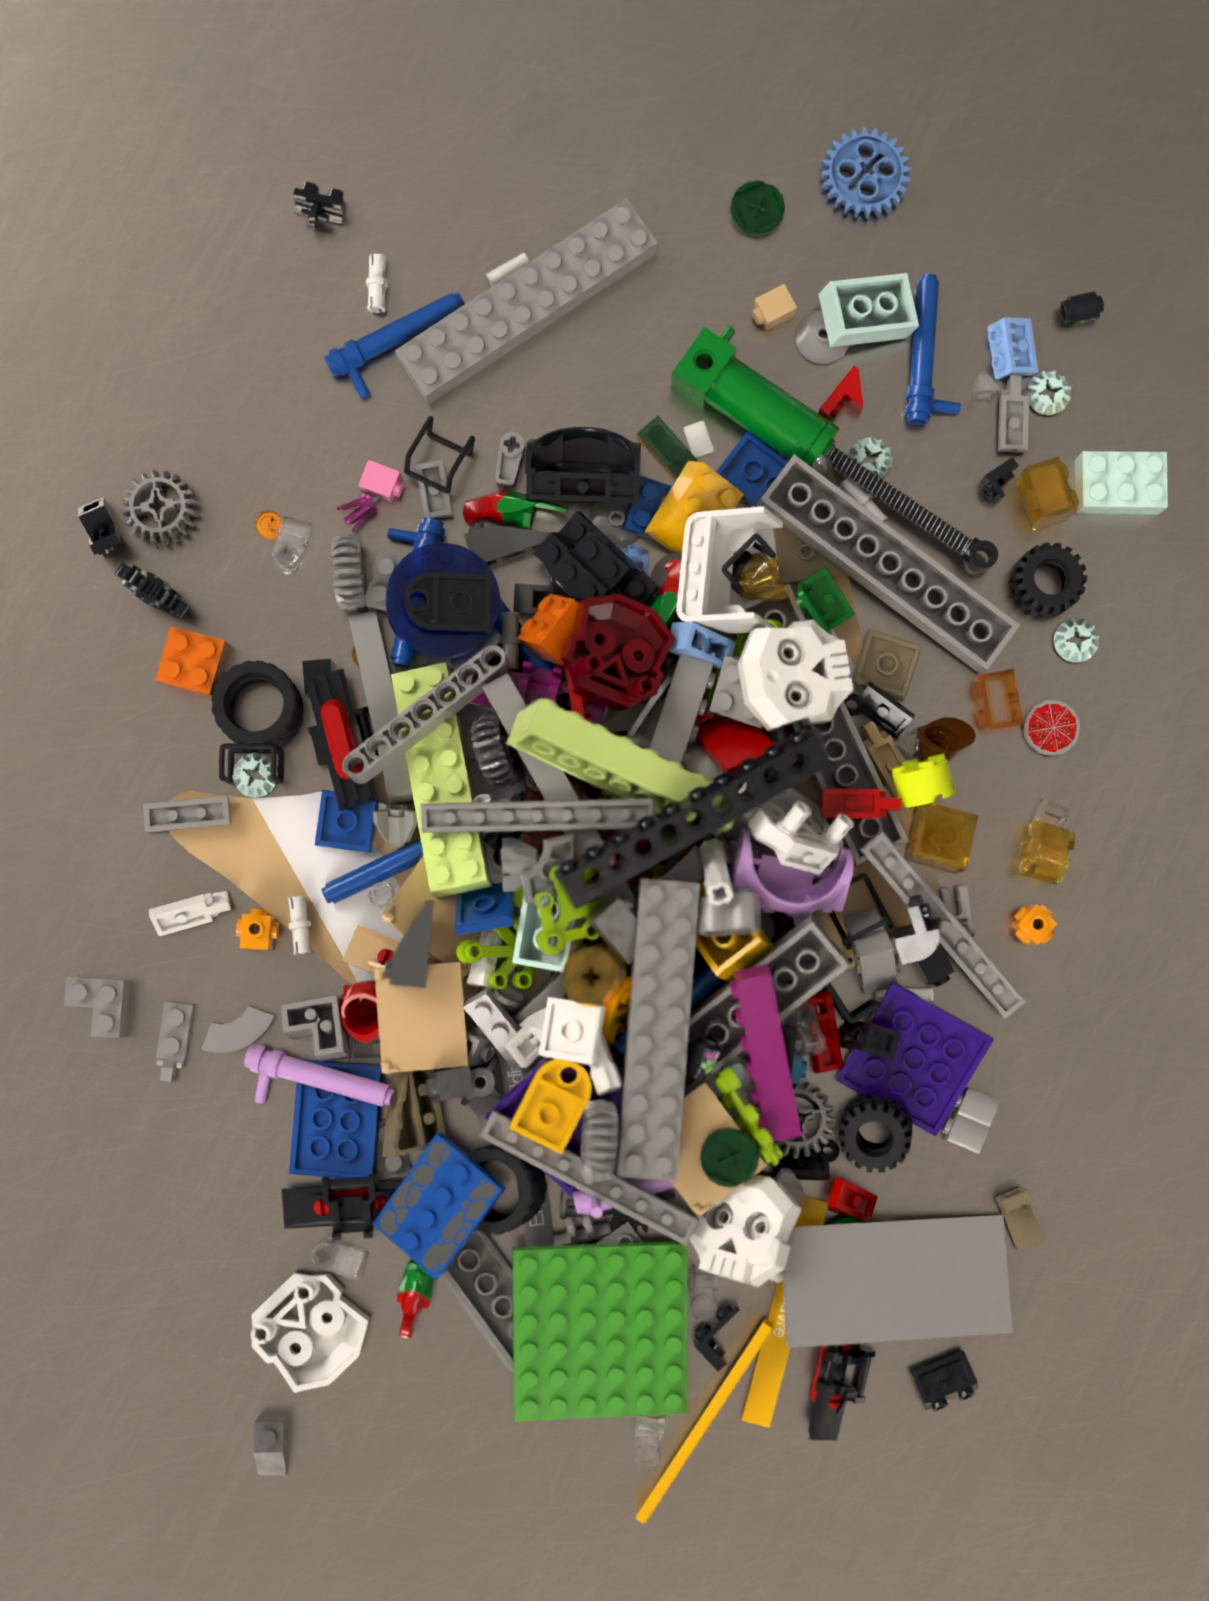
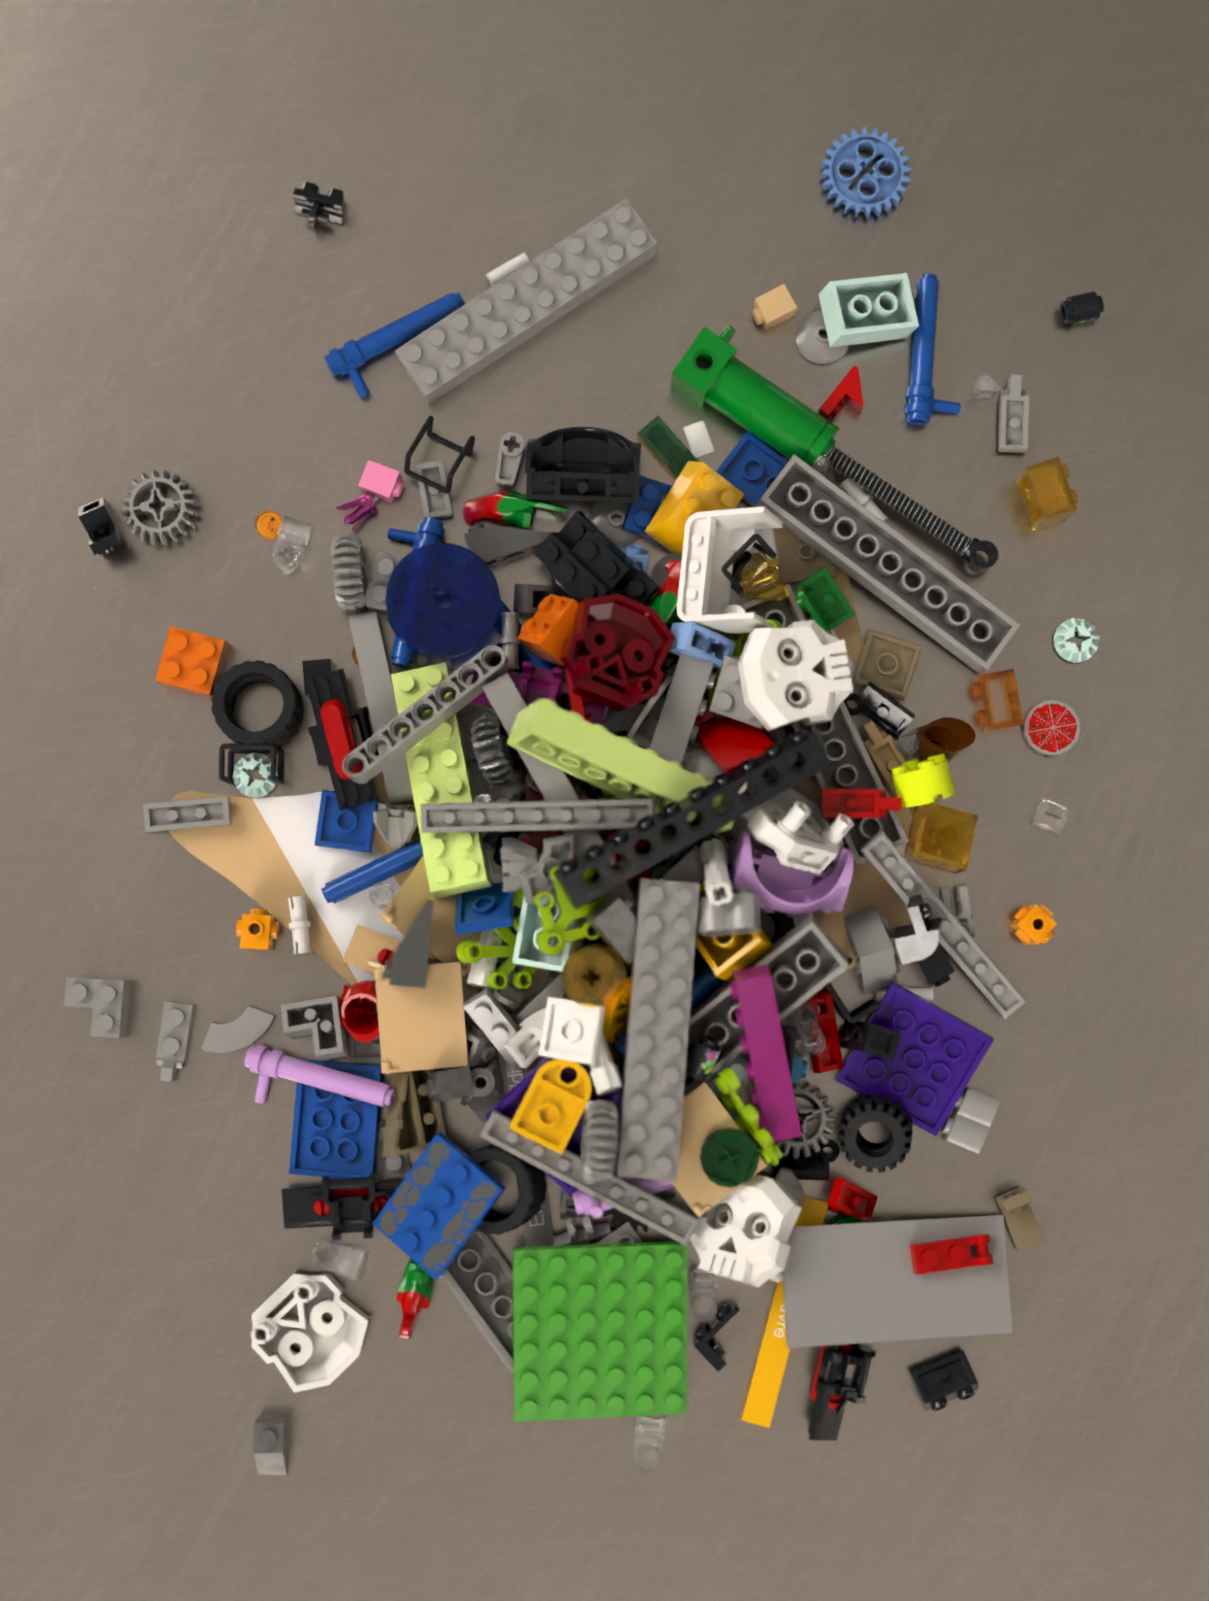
black gear [115,563,189,617] -> none
white hinge [149,891,231,936] -> none
white pin [366,254,388,313] -> none
black plate [403,572,491,633] -> none
yellow tile [635,1319,774,1524] -> none
dark green tile [730,180,785,237] -> none
black piece [829,873,893,950] -> none
light aqua gear [848,437,893,479] -> none
black bracket [980,457,1019,504] -> none
light blue bracket [988,317,1039,379] -> none
black tyre [1010,542,1087,618] -> none
clear yellow brick [1018,820,1075,885] -> none
light aqua gear [1027,371,1071,415] -> none
light aqua brick [1075,451,1168,515] -> none
none -> red plate [910,1234,994,1275]

